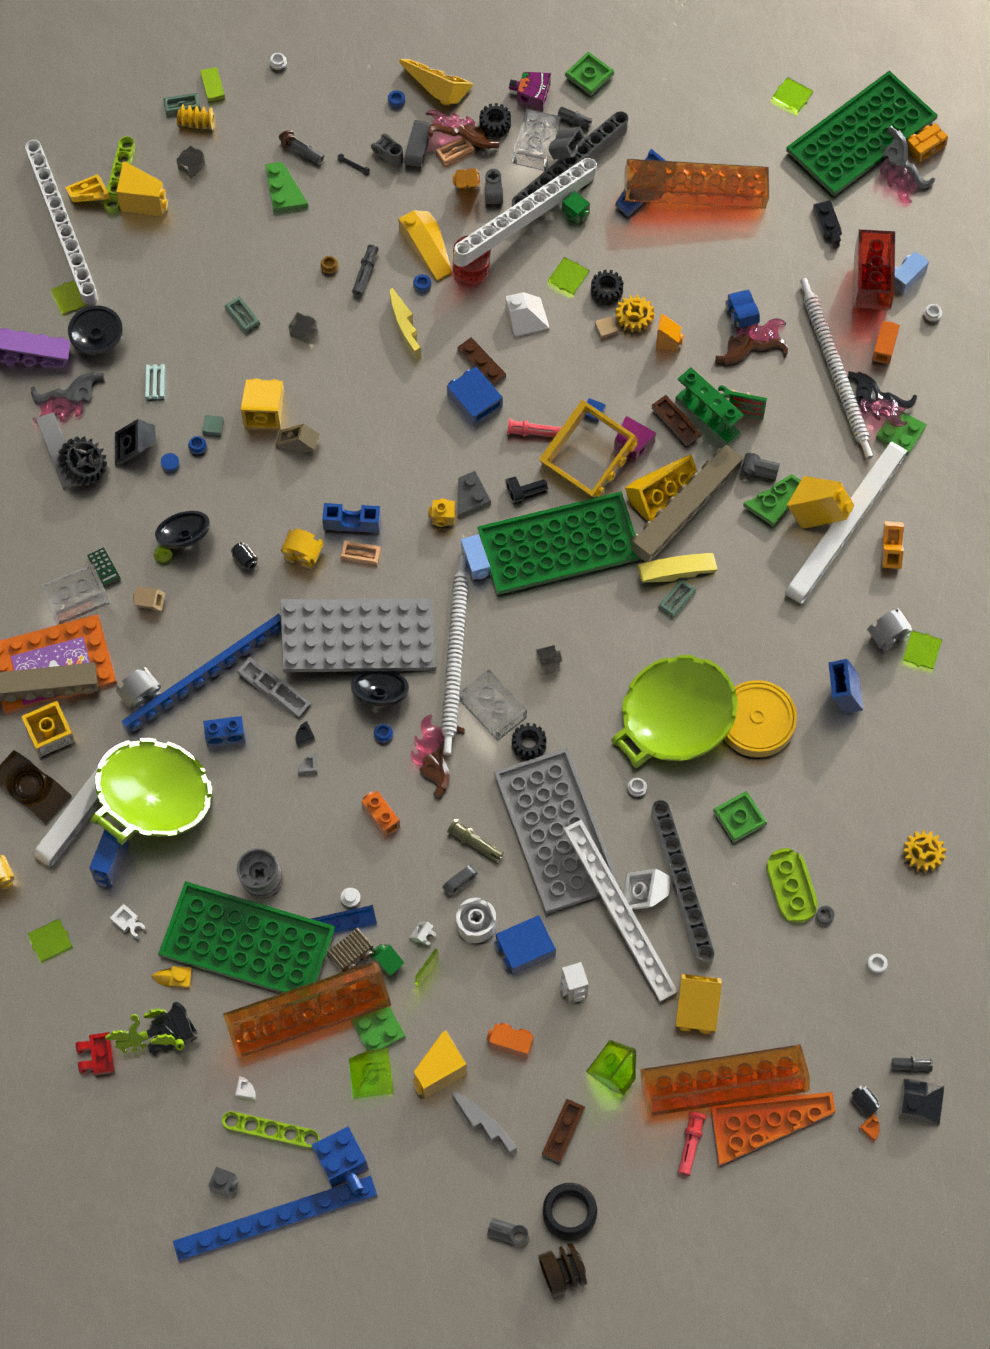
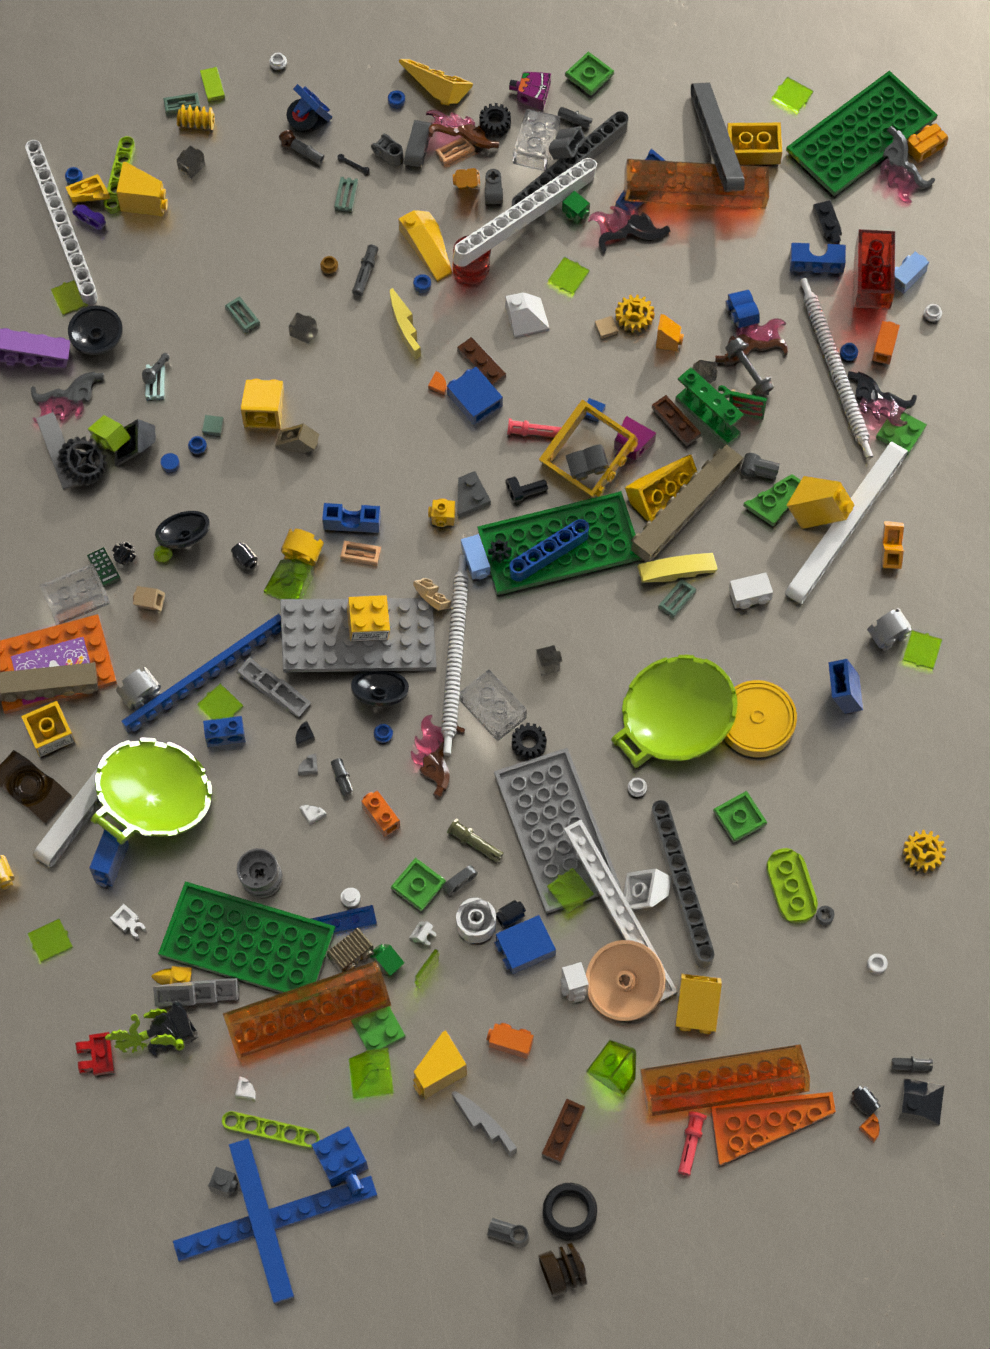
bright green wing [265,162,308,213] -> none
black tyre [591,269,624,305] -> none
none -> blue plate [65,167,83,184]
none -> dark purple plate [72,204,106,230]
none -> lime brick [88,415,131,452]
none -> black gear [112,541,136,565]
none -> dark grey piece [142,353,170,384]
none -> light grey slope [153,978,239,1007]
none -> clear neon green piece [197,683,244,720]
none -> blue tile [229,1138,294,1304]
none -> clear neon green slope [264,559,314,599]
none -> plate [286,84,333,131]
none -> white tile [300,805,327,825]
none -> dark grey axle [331,758,353,796]
none -> sand green tile [334,177,358,212]
none -> yellow brick [347,595,390,641]
none -> bright green plate [391,857,446,912]
none -> tan slope [413,578,451,611]
none -> orange tile [428,371,446,395]
none -> black gear [488,539,512,564]
none -> black brick [496,900,526,927]
none -> blue beam [510,519,589,581]
none -> clear neon green piece [547,868,594,913]
none -> dark grey brick [566,444,609,481]
none -> light nougat dish [586,940,666,1021]
none -> piece [588,203,671,253]
none -> dark grey beam [691,82,745,192]
none -> clear smoke brick [693,360,718,384]
none -> dark grey piece [725,338,774,397]
none -> yellow brick [727,122,782,165]
none -> white brick [729,572,773,609]
none -> blue arch [790,243,846,274]
none -> blue plate [840,343,858,361]

